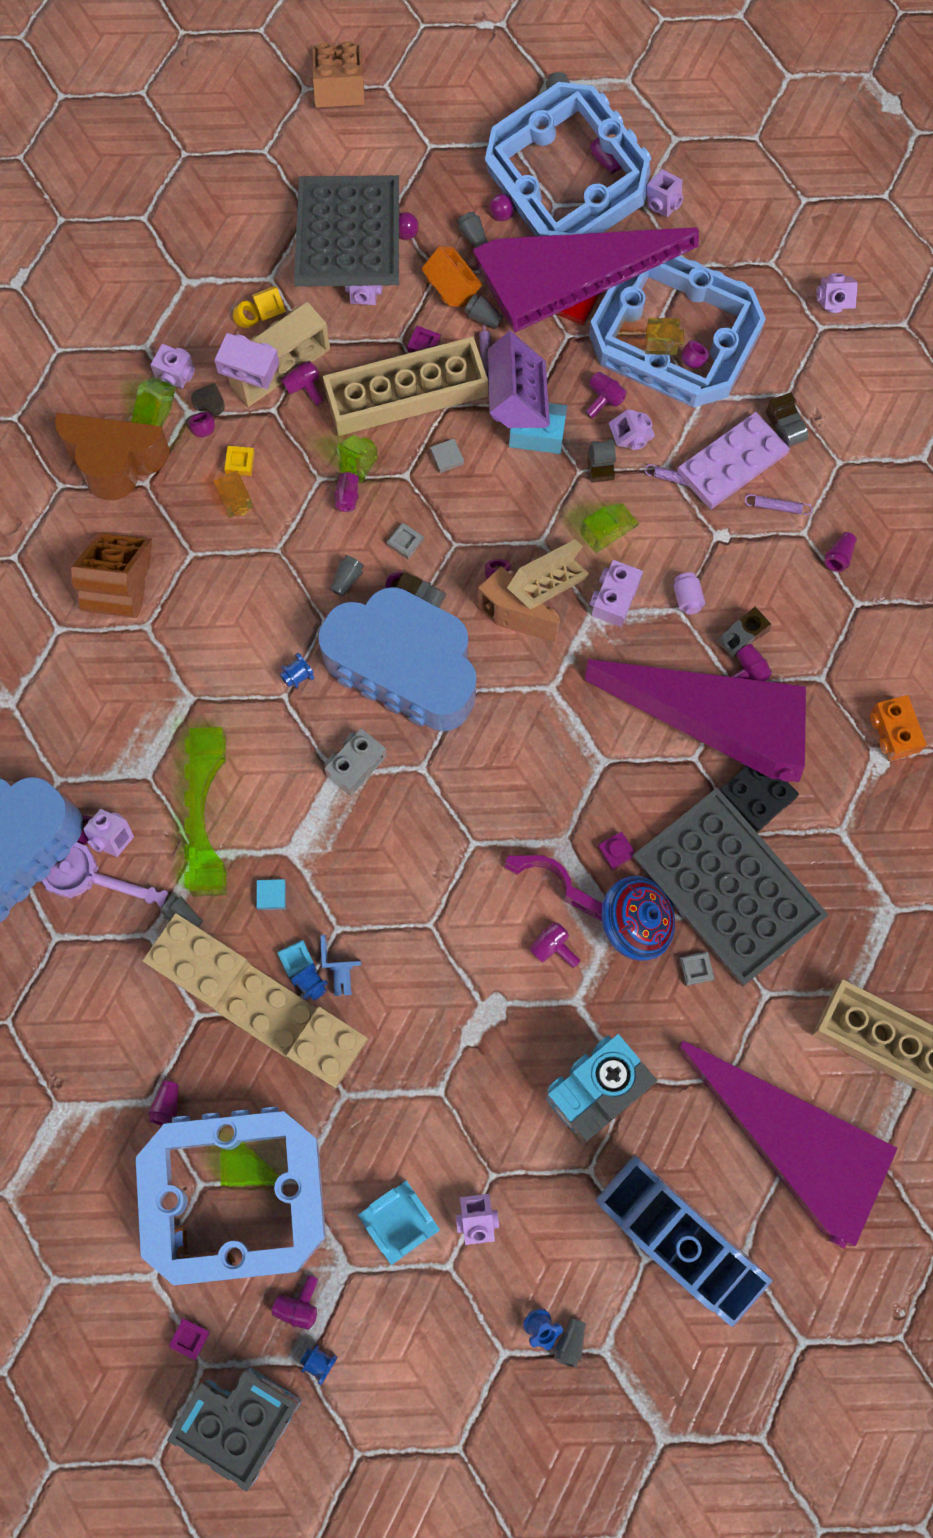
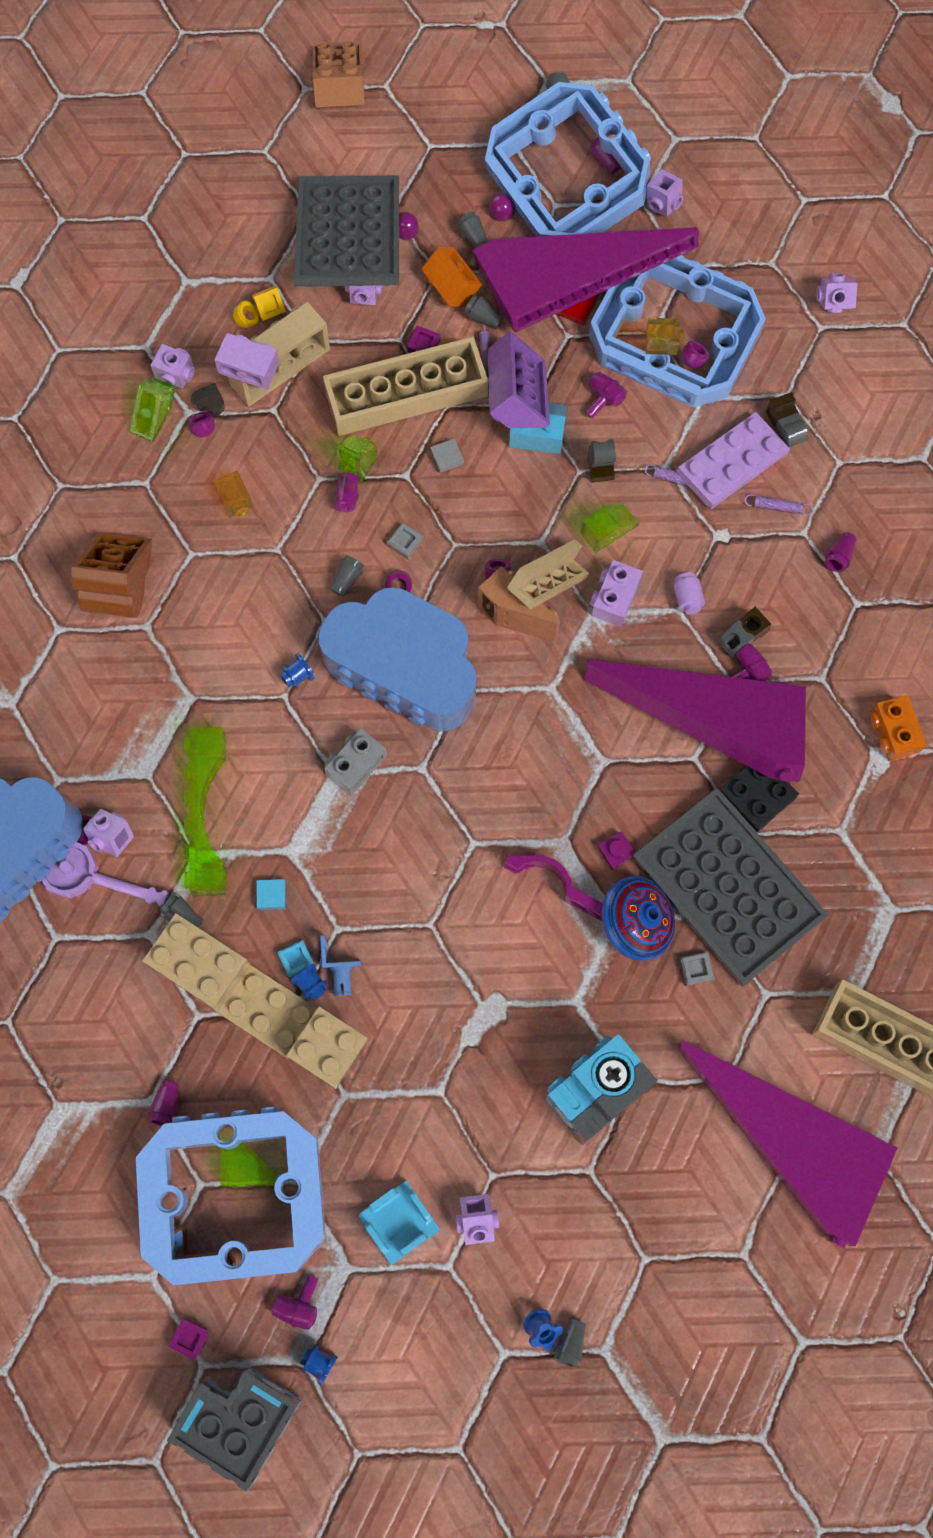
dark orange brick [55,412,170,500] -> none
yellow plate [224,446,255,476] -> none
magenta piece [281,360,325,406] -> none
leg [394,569,447,608] -> none
magenta piece [529,921,581,968] -> none
medium blue brick [595,1154,773,1327] -> none
lavender brick [609,409,655,450] -> none

